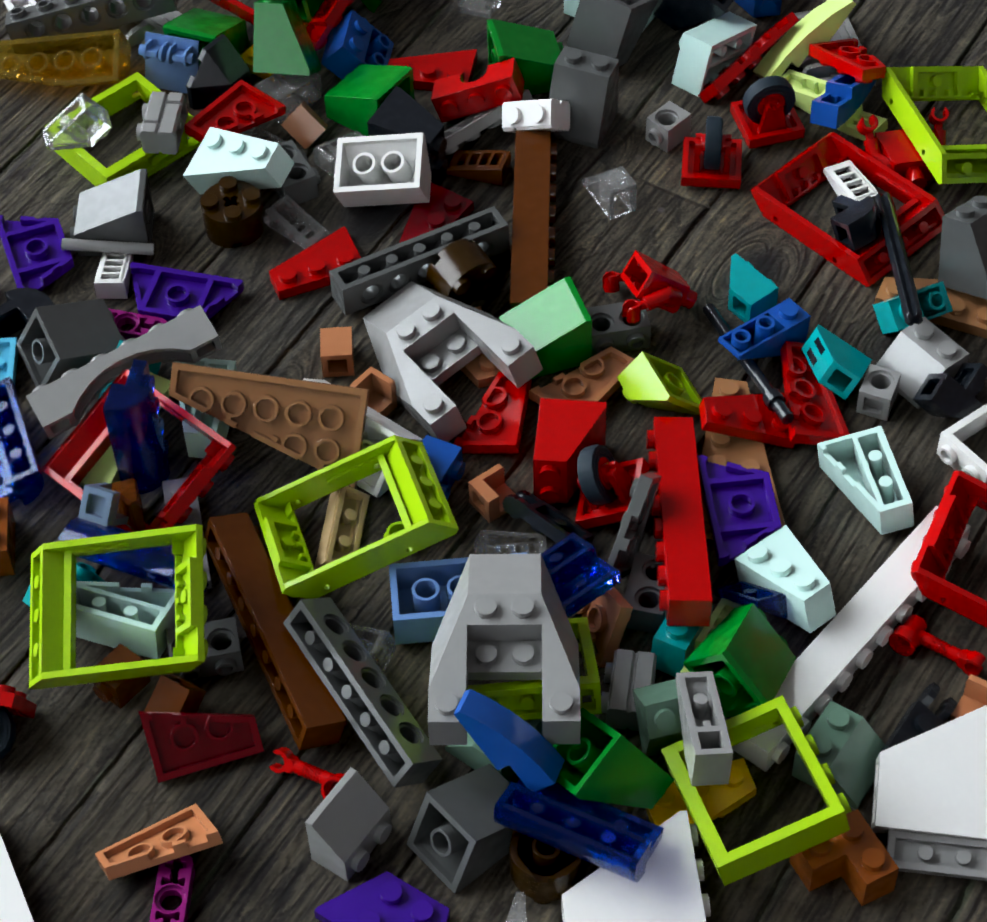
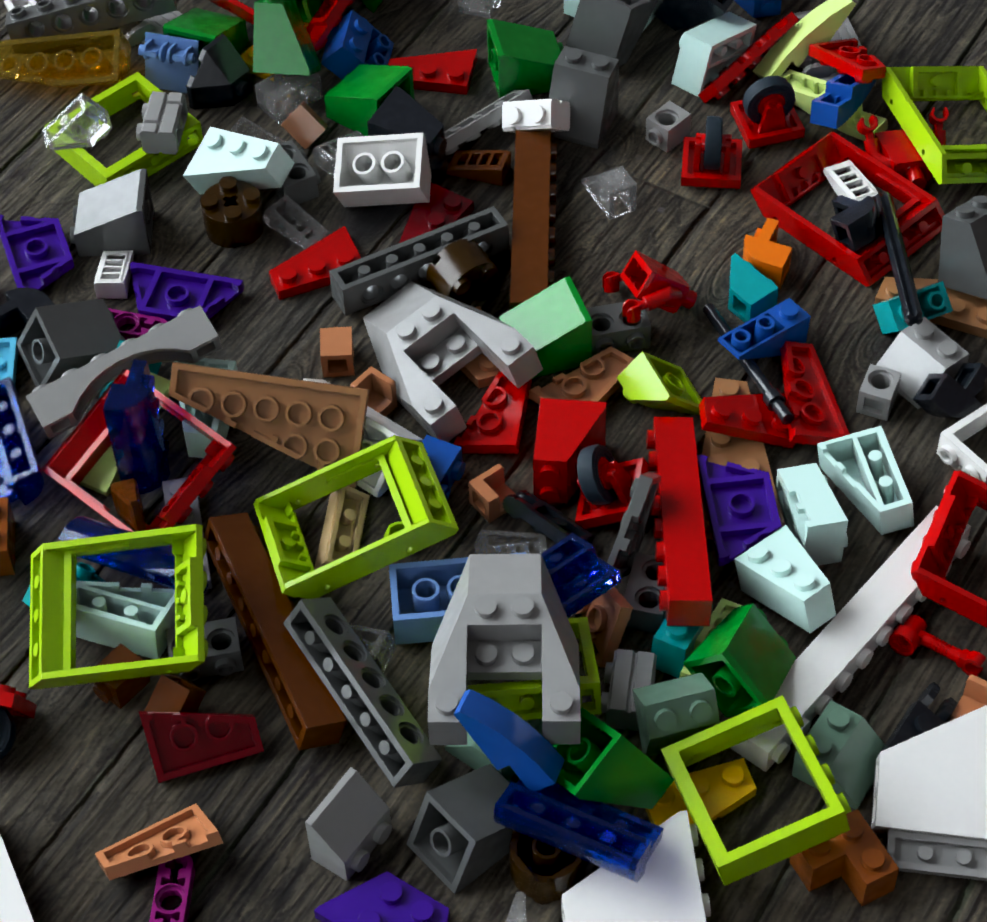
light grey bar [61,238,154,255] -> none
sand blue panel [78,482,129,527] -> none
red wing [185,79,286,143] -> none
red brick [269,747,345,799] -> none
red arch [431,57,525,123] -> none
light grey slope [675,671,733,786] -> none
clear blue slope [715,581,788,619] -> none
teal slope [801,324,872,400] -> none
none -> orange brick [743,218,793,289]
none -> light aqua wedge [775,463,848,566]

